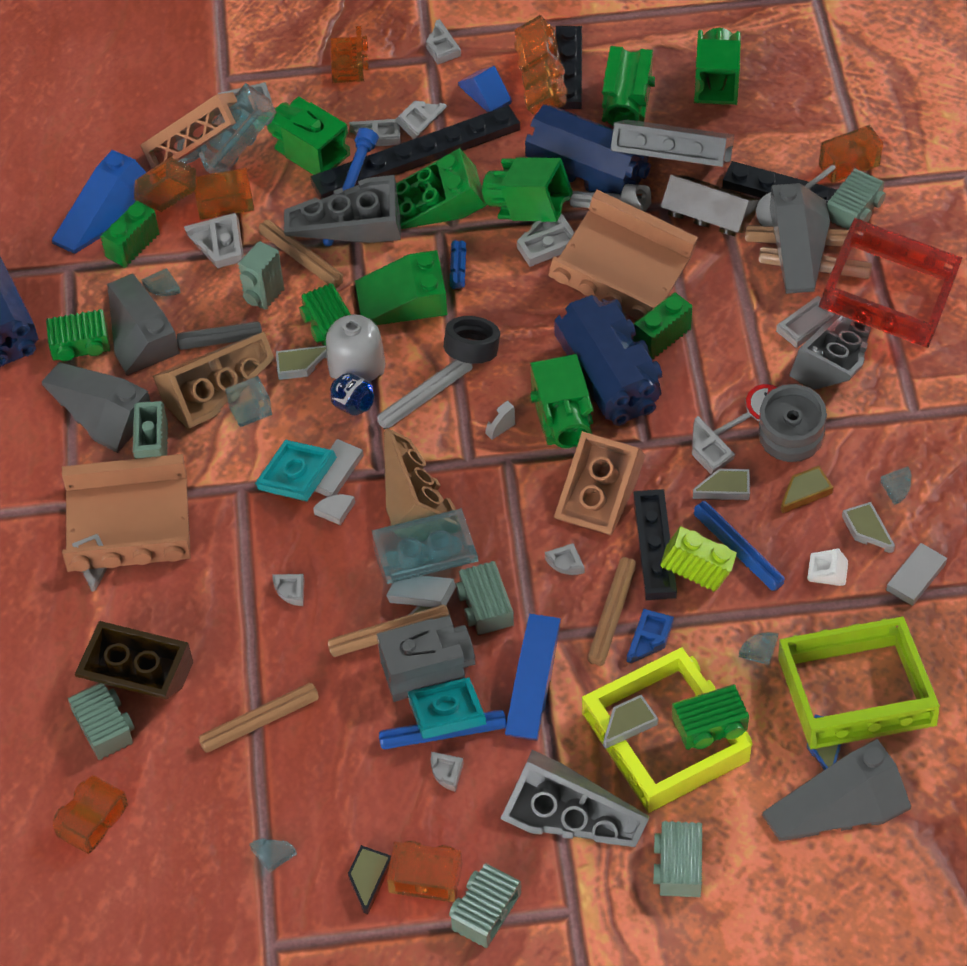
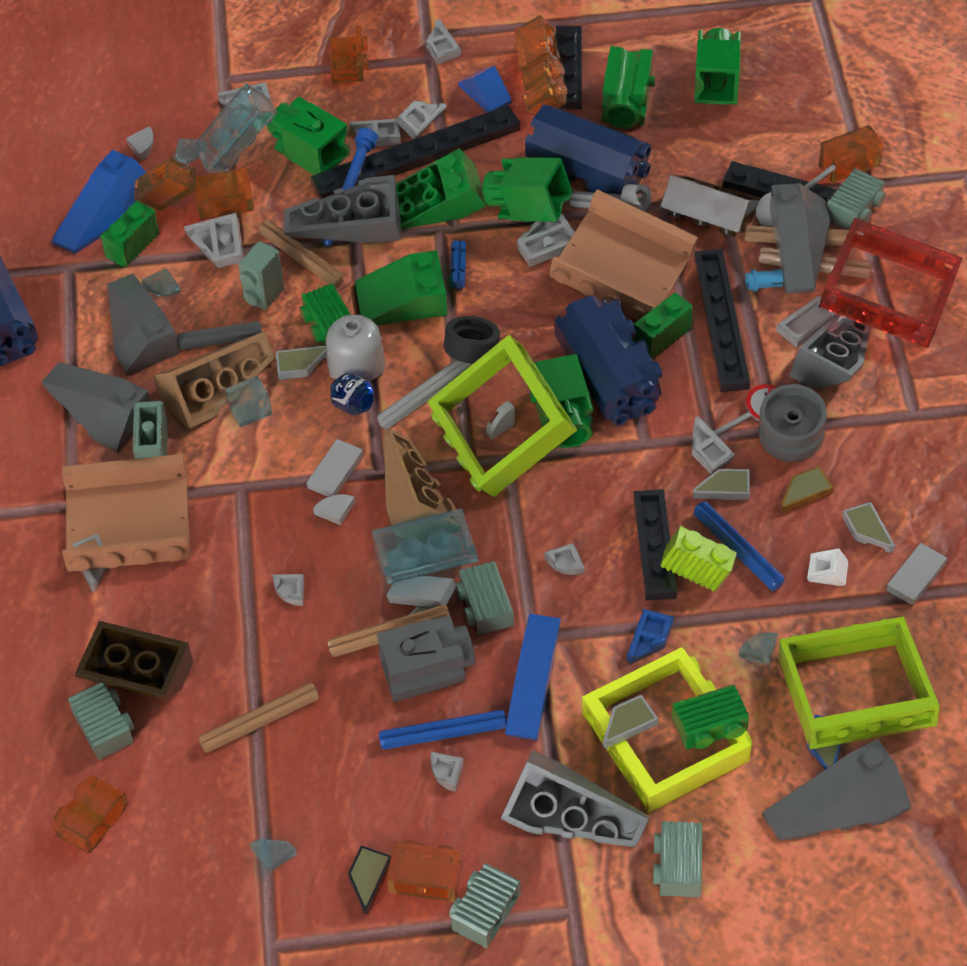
green brick [46,309,111,361] -> none
nougat fence [141,92,237,174] -> none
teal tile [255,440,337,502] -> none
teal tile [407,677,486,739] -> none
nougat slope [554,431,646,536] -> none
medium nougat axle [588,557,636,666] -> none
panel [610,119,735,167] -> none
clear light blue tile [880,466,912,505] -> none
none -> light grey tile [126,126,154,160]
none -> lime window [427,335,577,497]
none -> black plate [694,249,750,392]
none -> dark azure pin [745,269,783,292]

